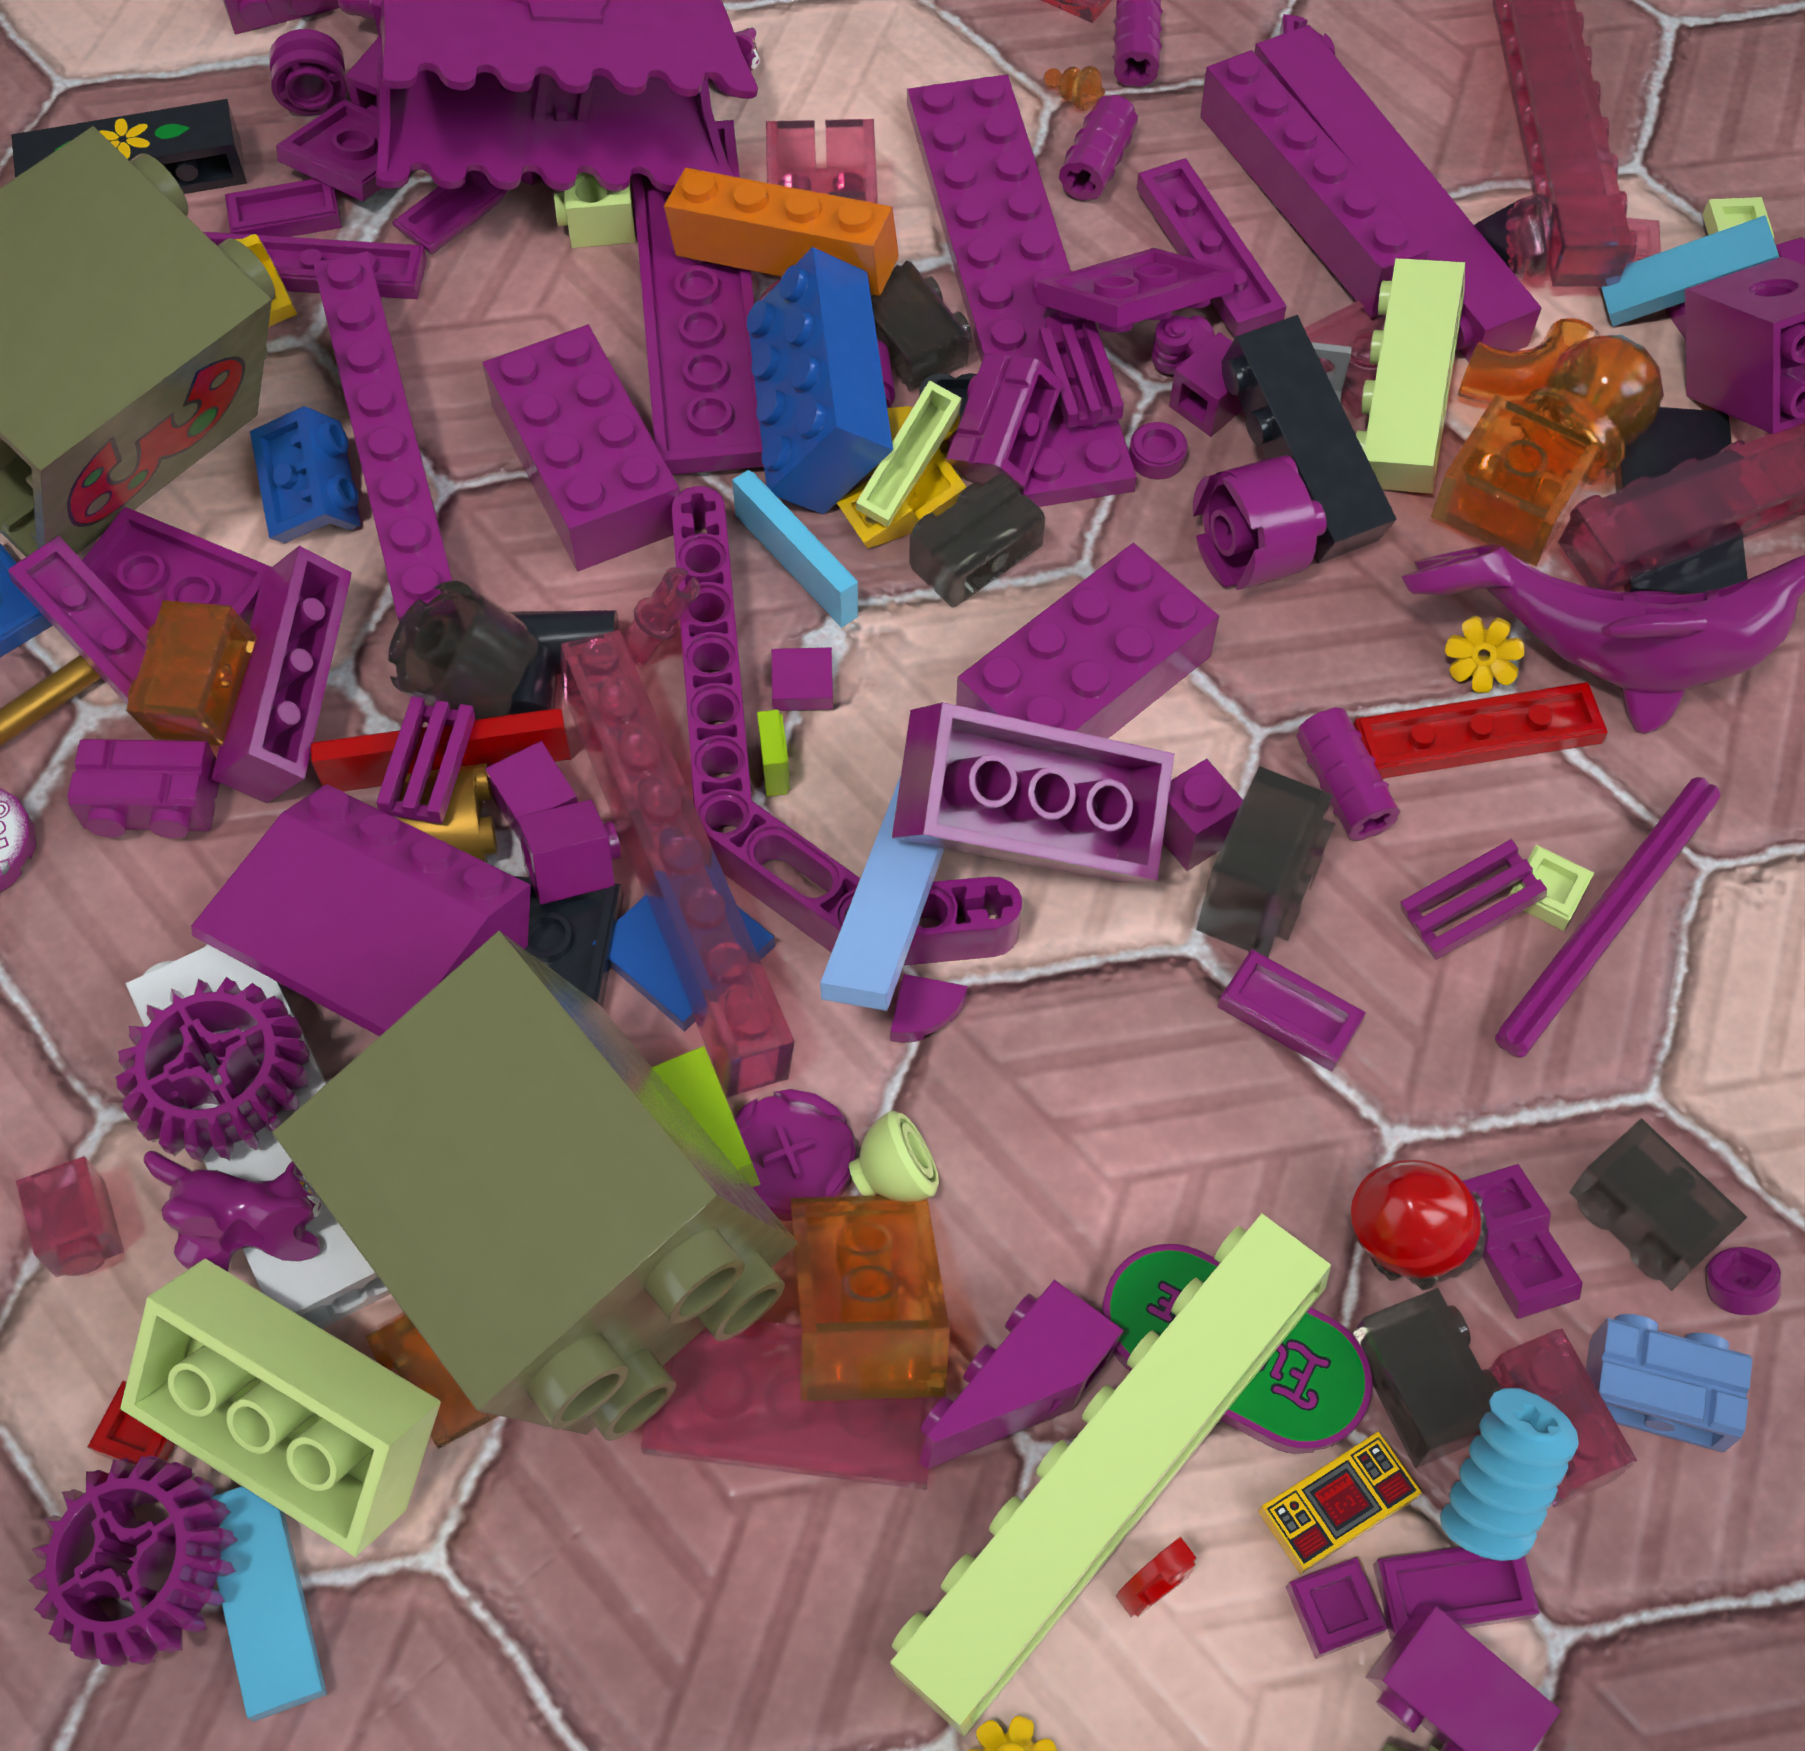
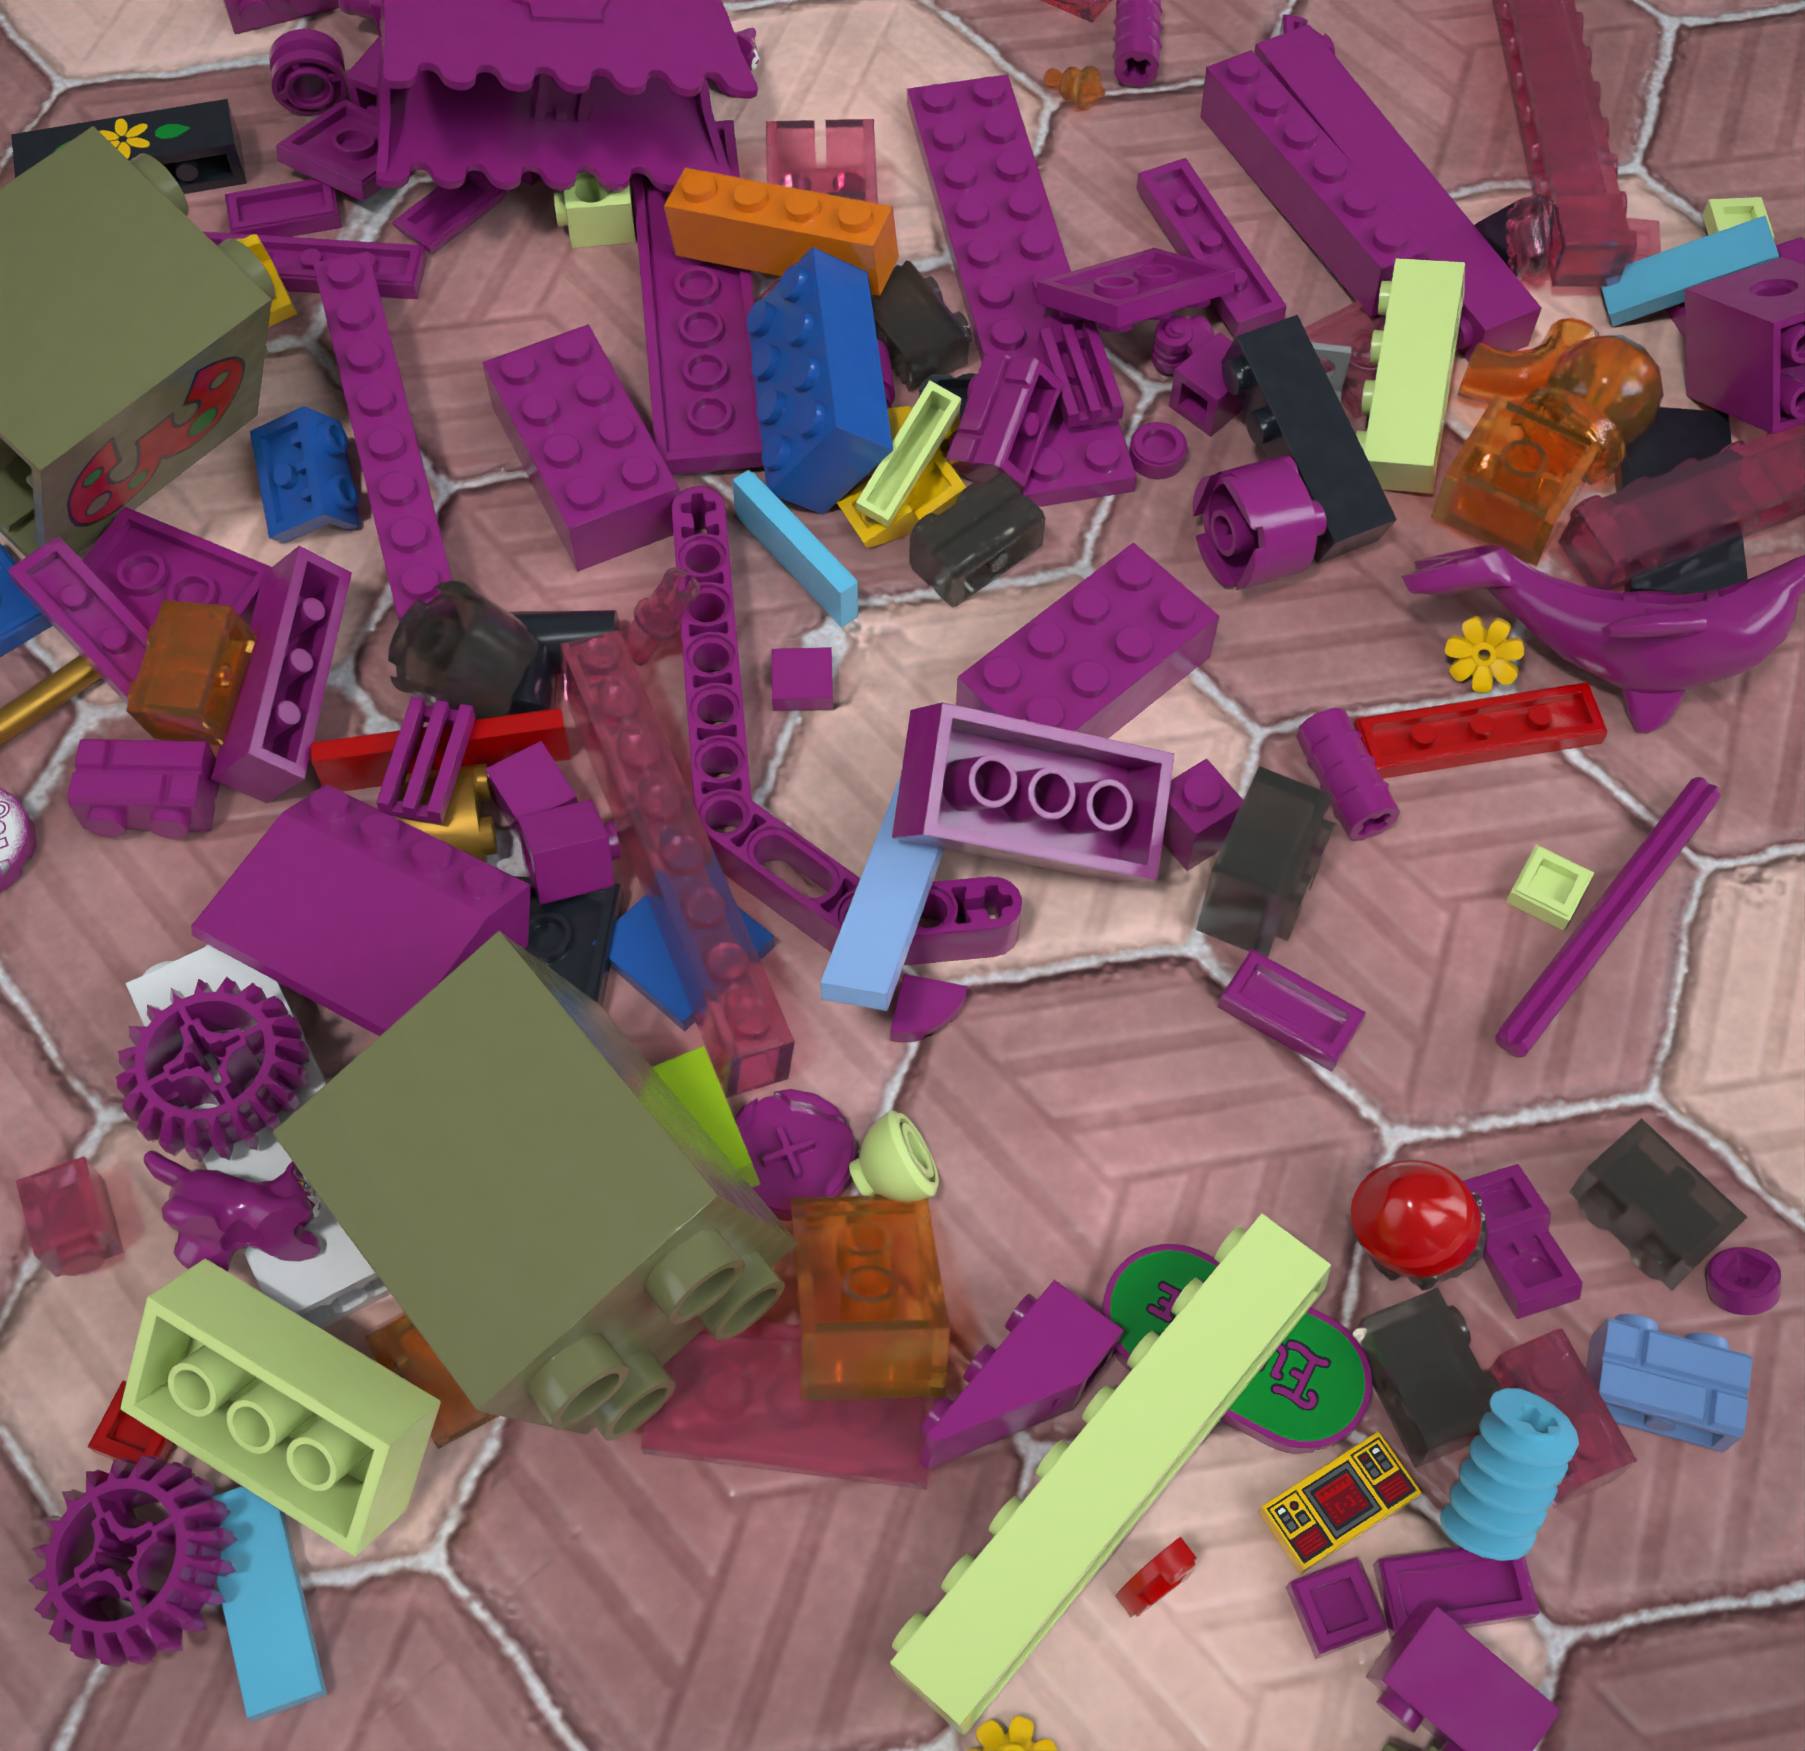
lime tile [757,710,790,797] -> none
magenta axle [1059,95,1138,200] -> none
magenta tile [1400,838,1547,960] -> none

